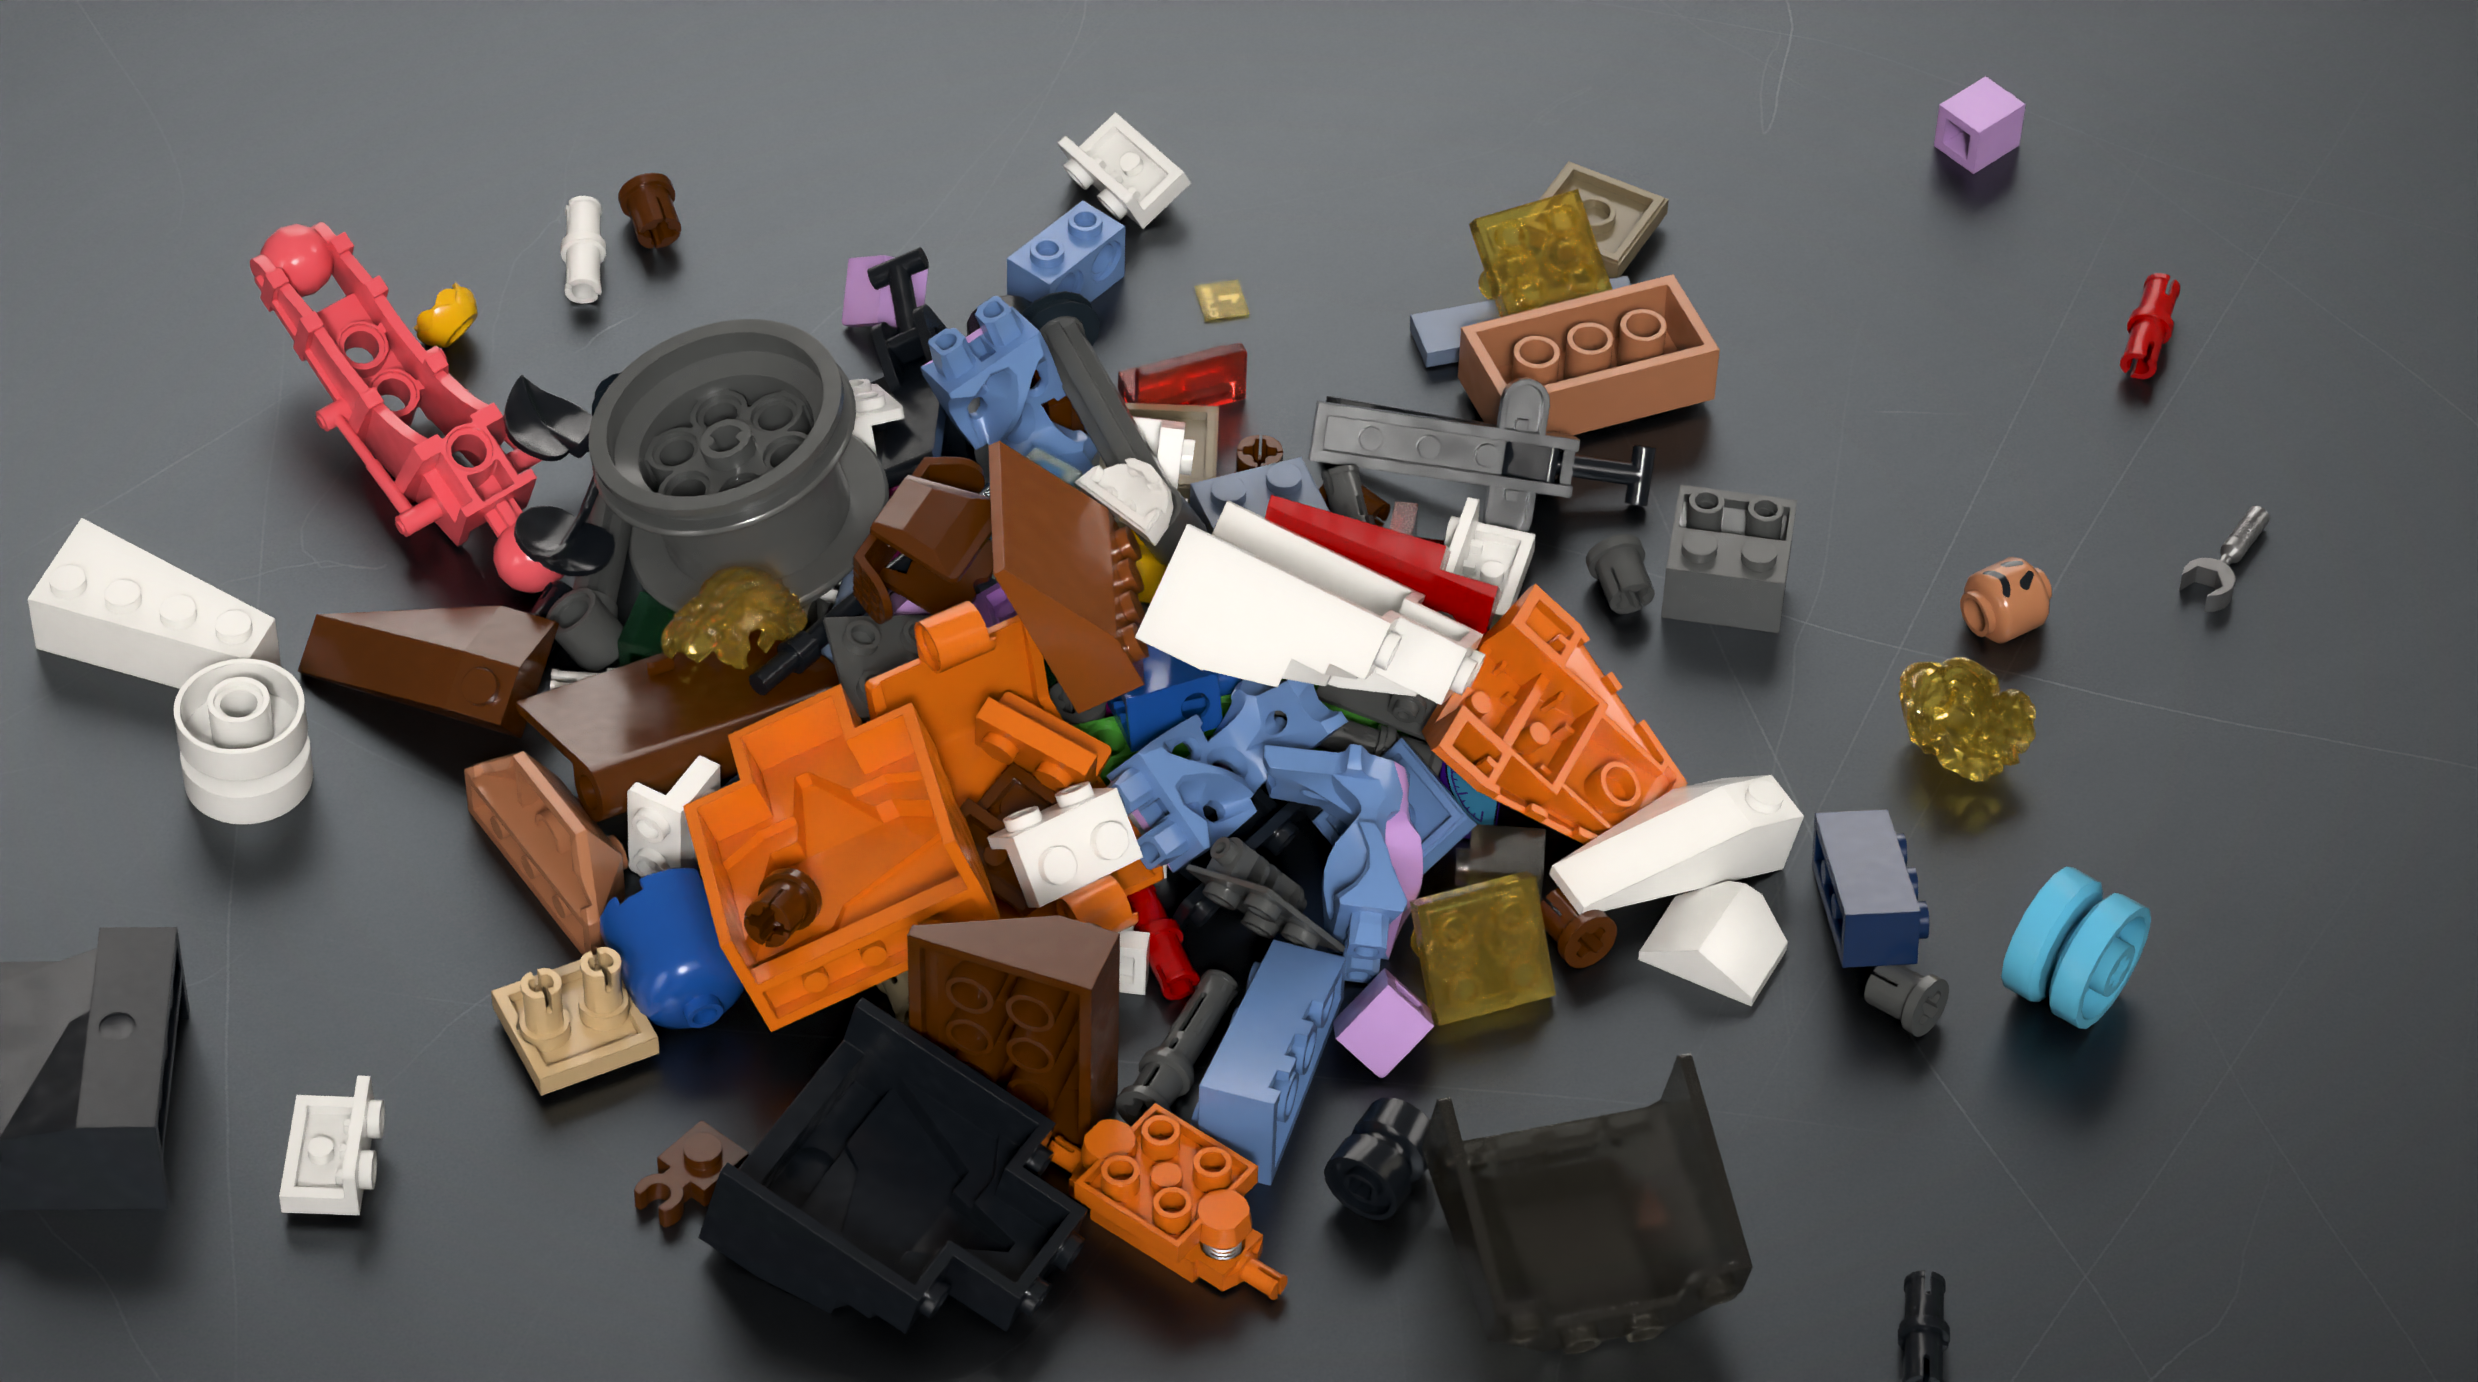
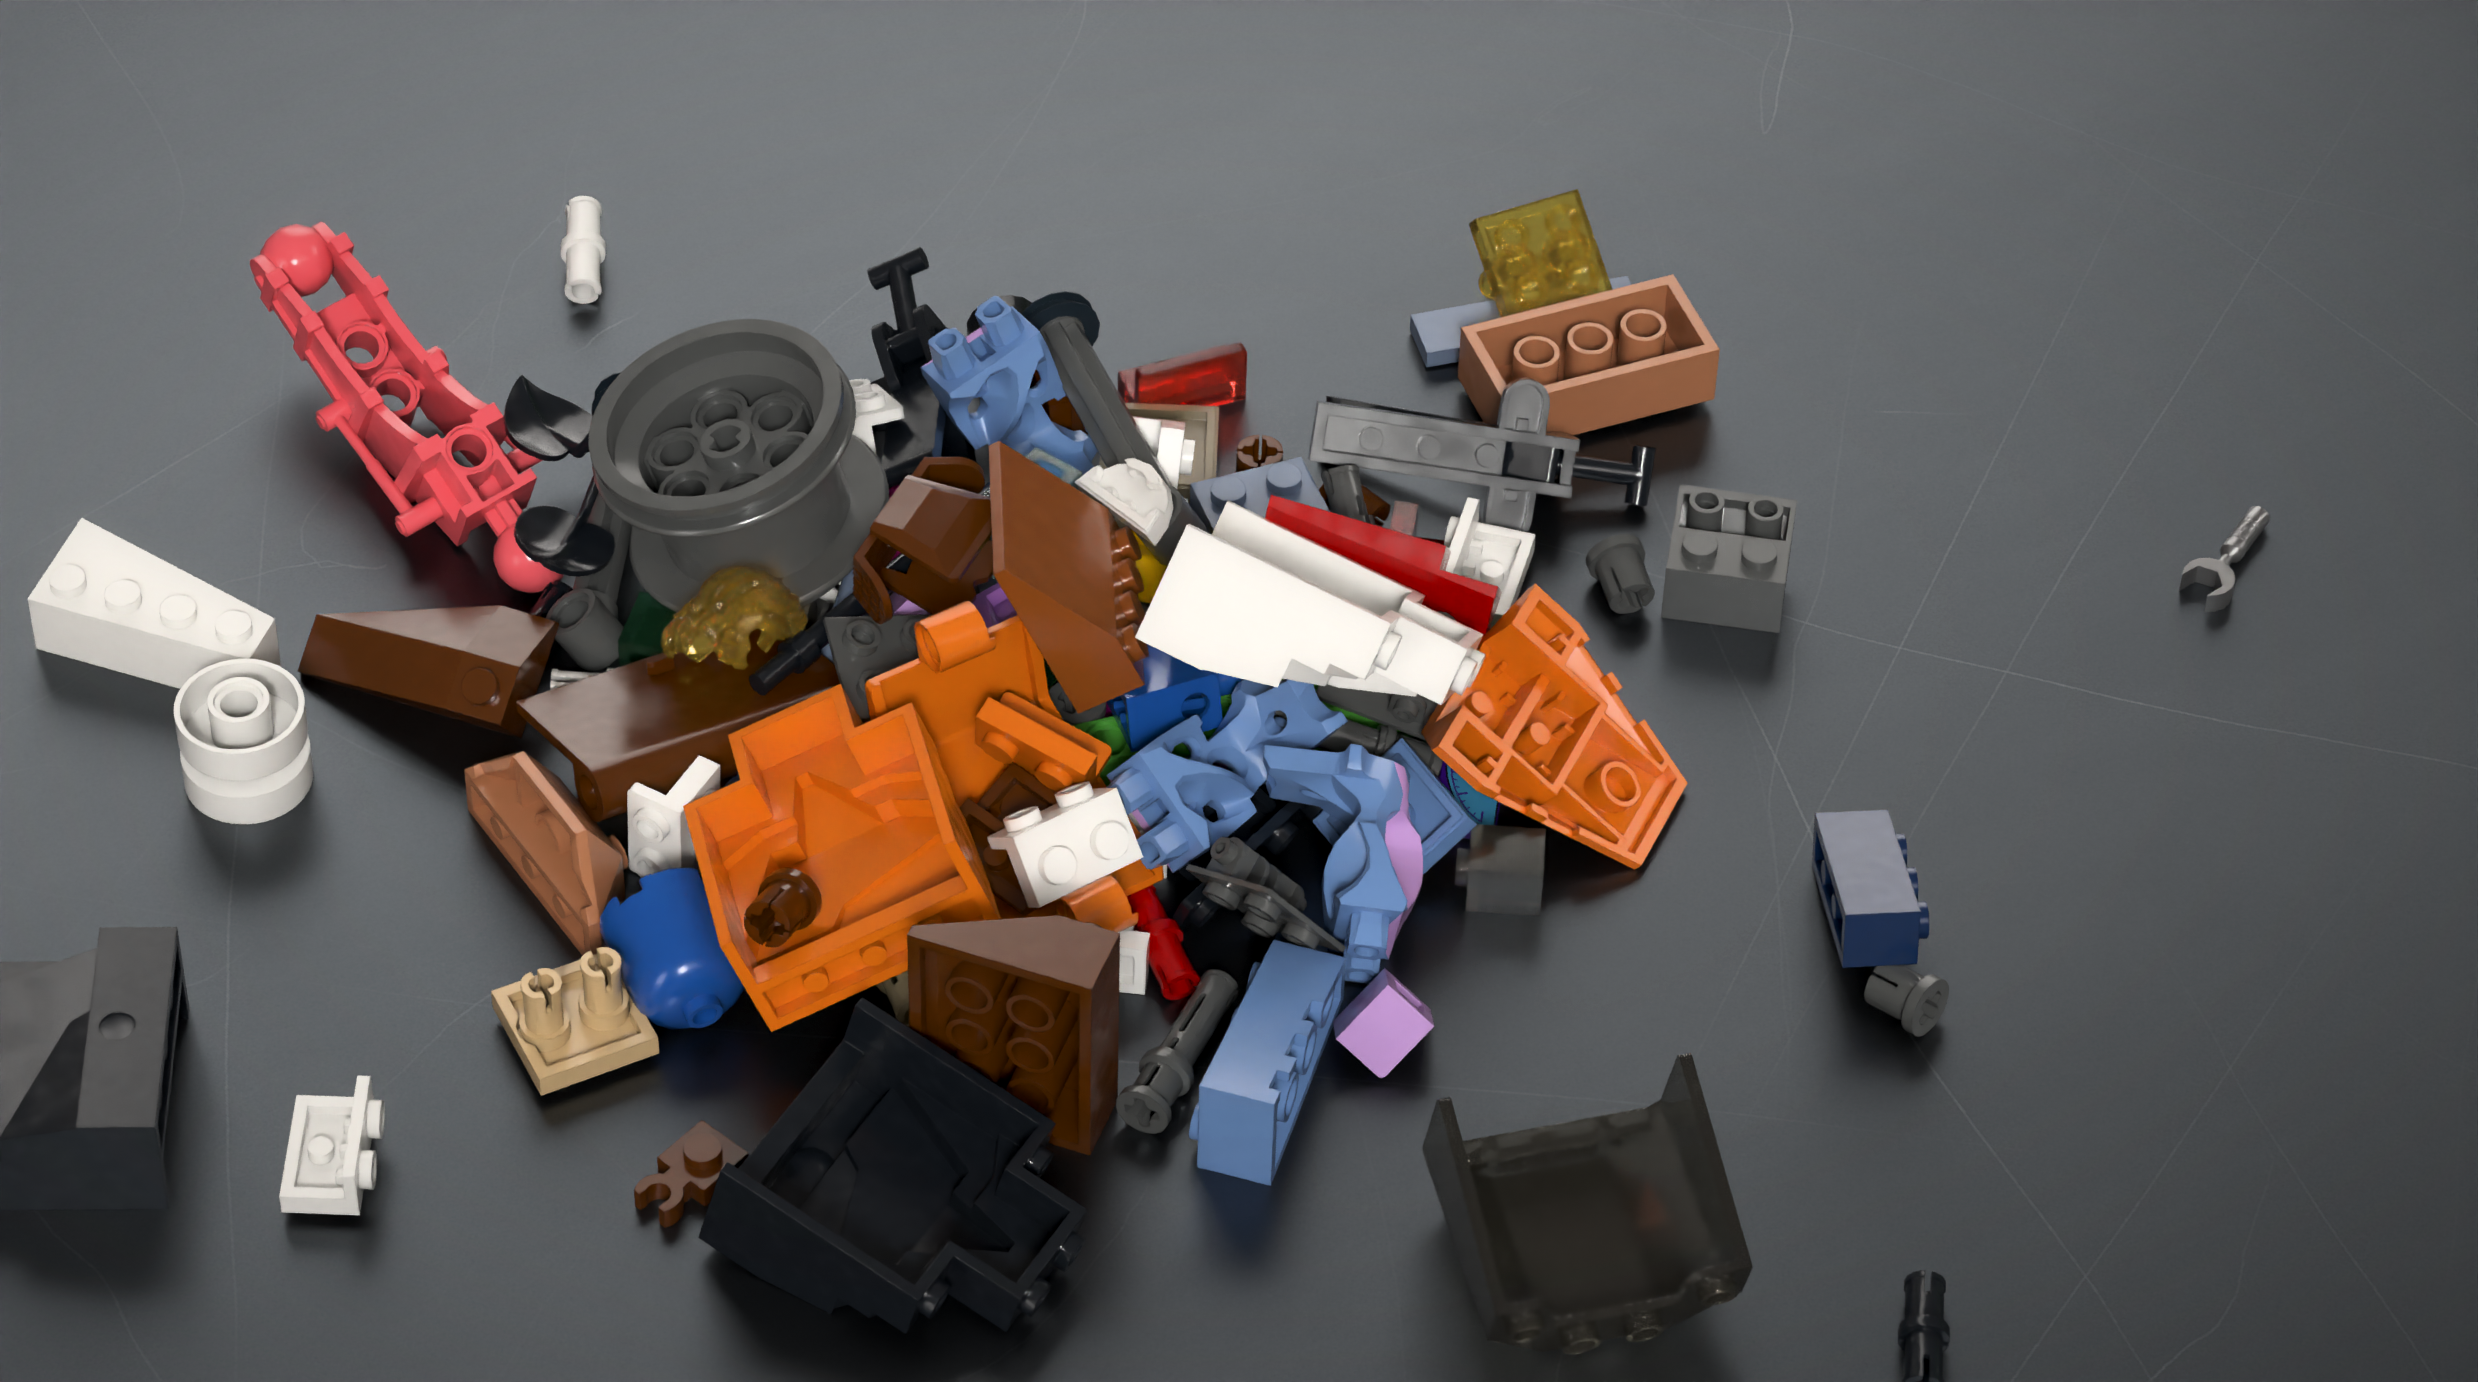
yellow plate [413,282,478,348] -> none
reddish brown bush [618,173,681,249] -> none
lavender panel [842,255,928,330] -> none
medium blue brick [1007,200,1125,303] -> none
orange piece [1047,1103,1288,1300] -> none
white bracket [1057,112,1191,229] -> none
clear yellow sticker [1194,279,1250,321] -> none
black wheel [1324,1097,1442,1220] -> none
clear yellow plate [1409,871,1556,1026] -> none
dark tan plate [1517,161,1669,278] -> none
reddish brown bush [1536,888,1617,968] -> none
white wedge [1549,775,1804,915] -> none
white slope [1638,881,1788,1006] -> none
clear yellow hair [1898,657,2036,782] -> none
lavender brick [1934,76,2026,174] -> none
nougat head [1960,557,2052,644] -> none
medium azure wheel [2001,866,2151,1029] -> none
red pin [2120,273,2181,379] -> none

